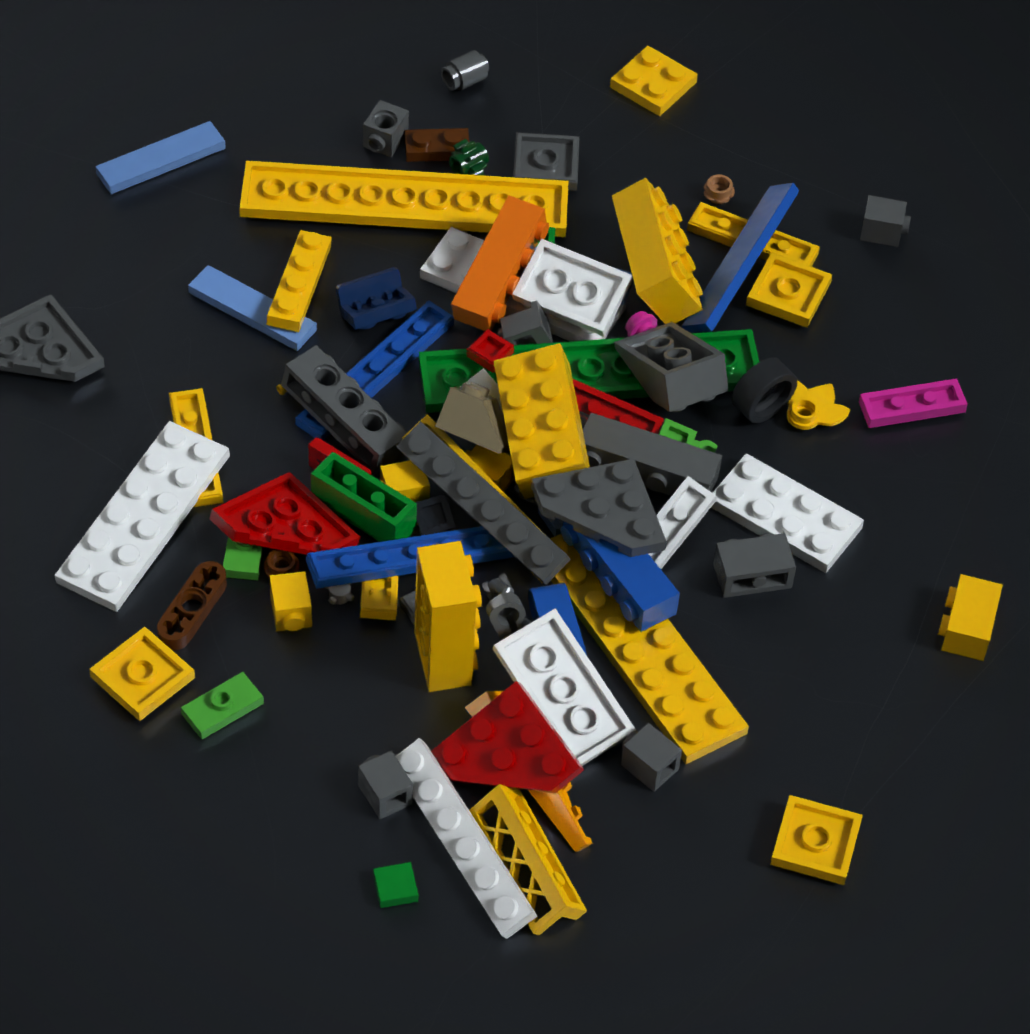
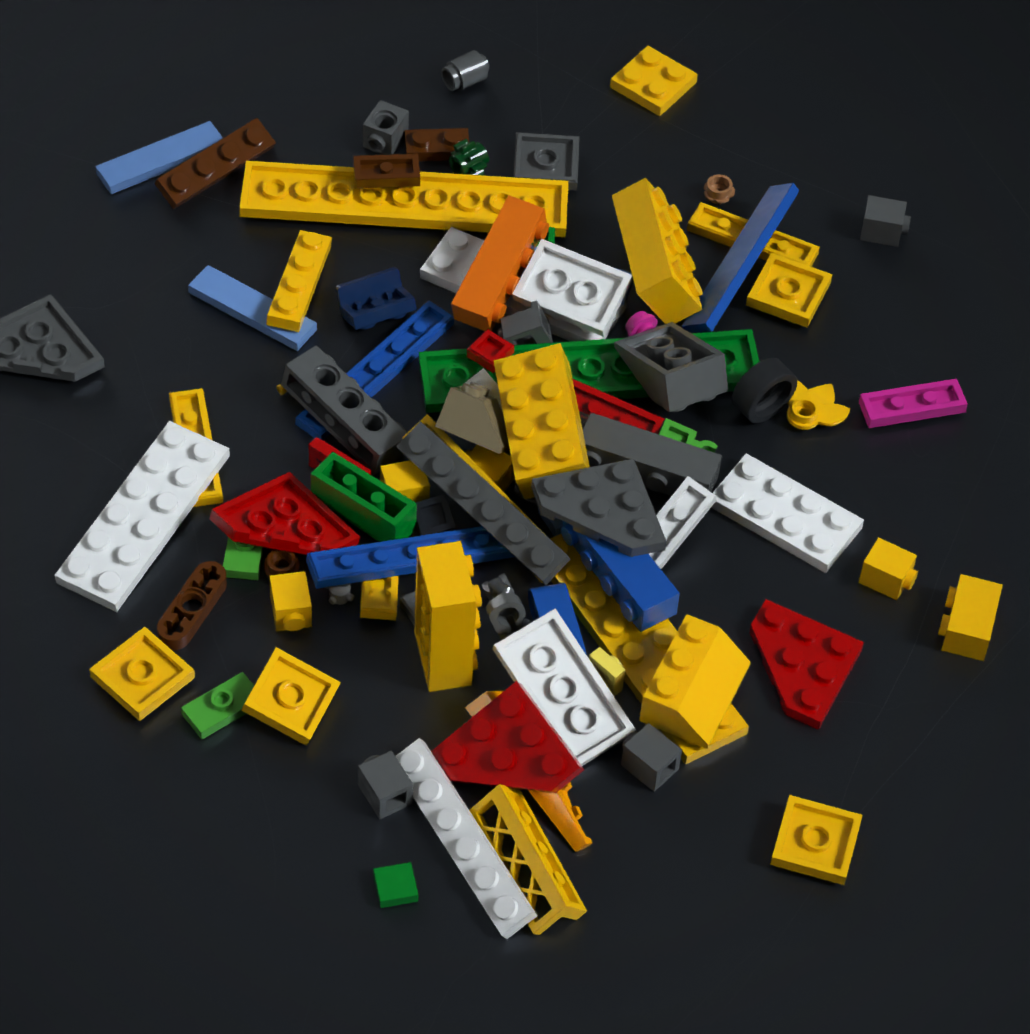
dark grey brick [713,533,796,598] -> none
none -> reddish brown plate [154,118,276,209]
none -> yellow plate [241,647,341,746]
none -> reddish brown plate [353,154,420,188]
none -> light yellow plate [589,647,626,696]
none -> yellow slope [639,614,750,749]
none -> red plate [749,599,864,730]
none -> yellow brick [859,537,918,600]

